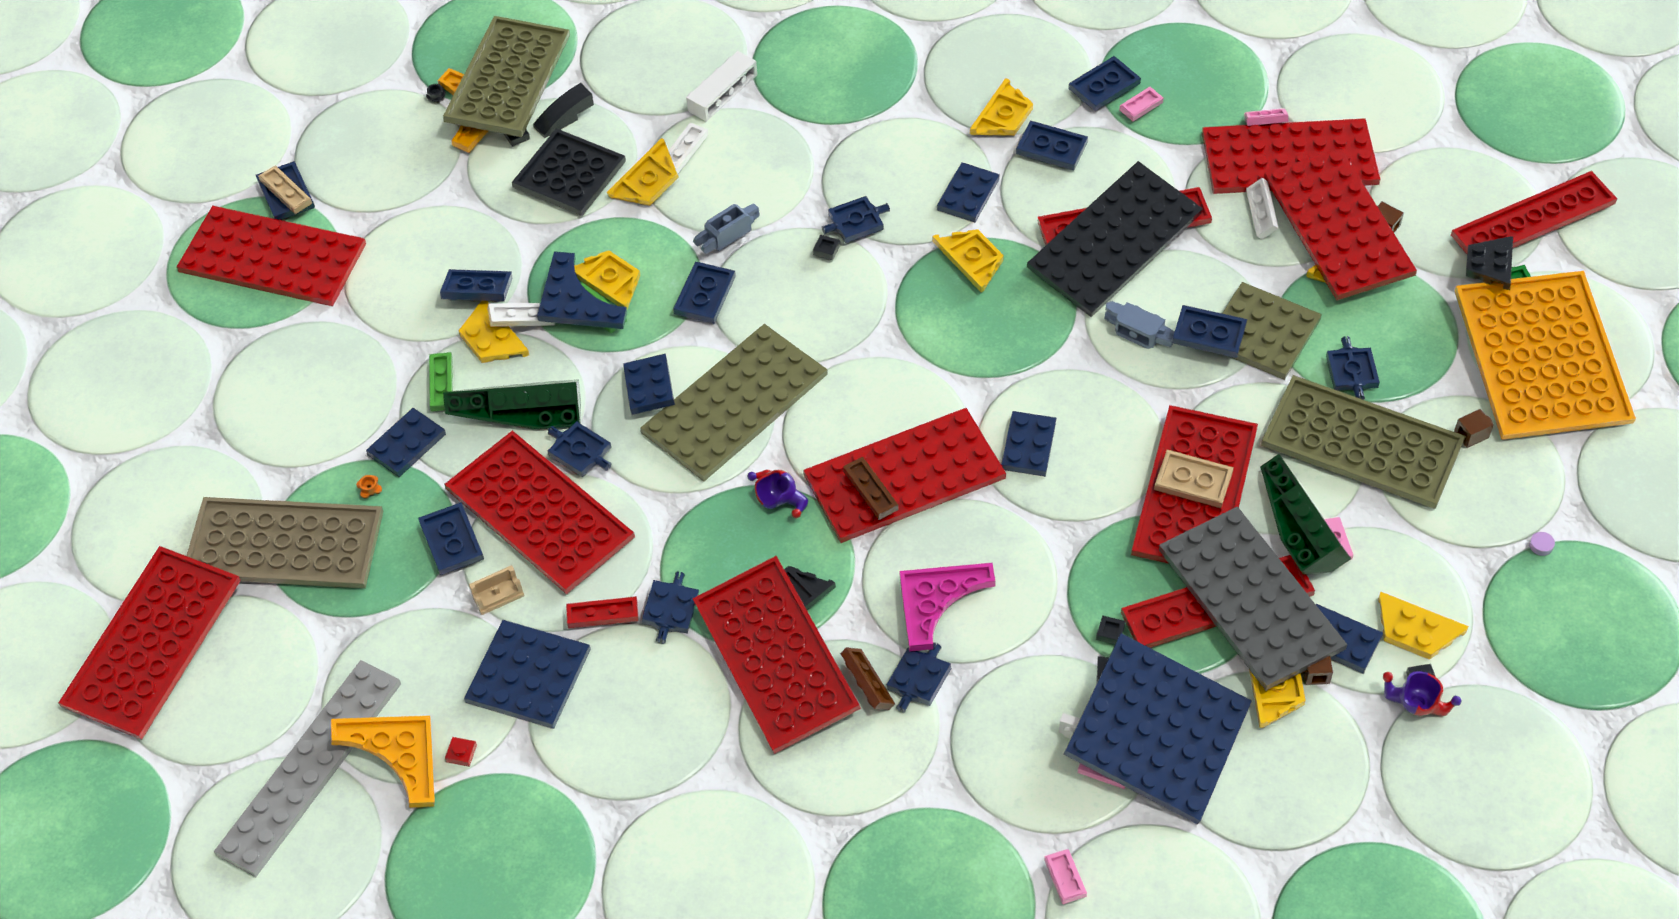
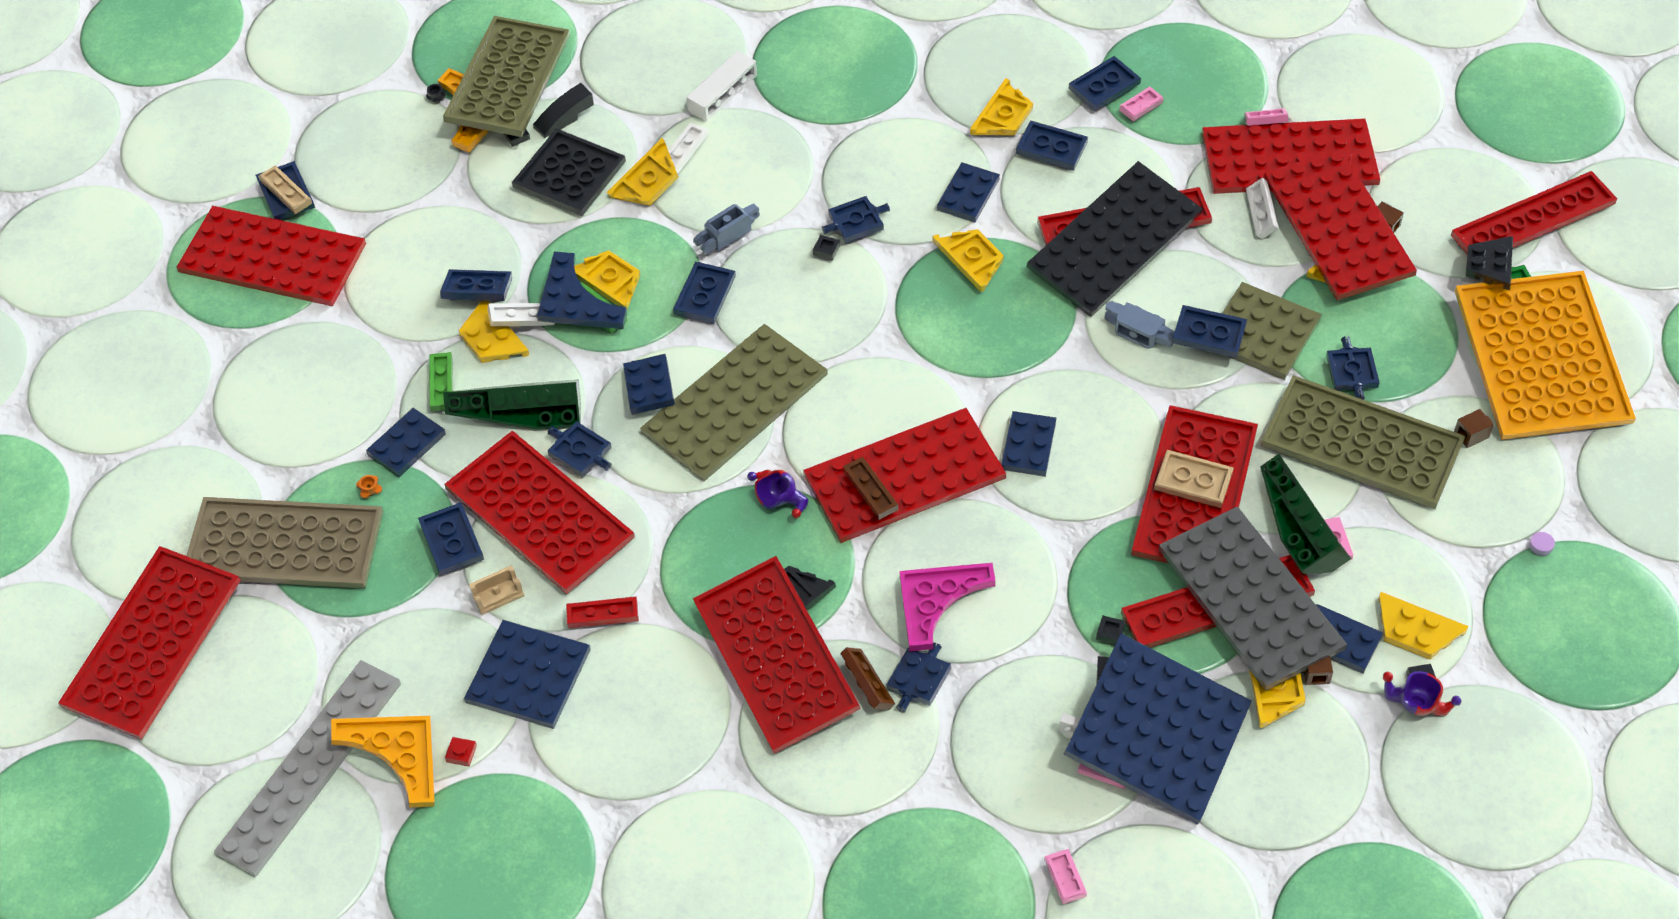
dark blue plate [642,571,699,644] -> none

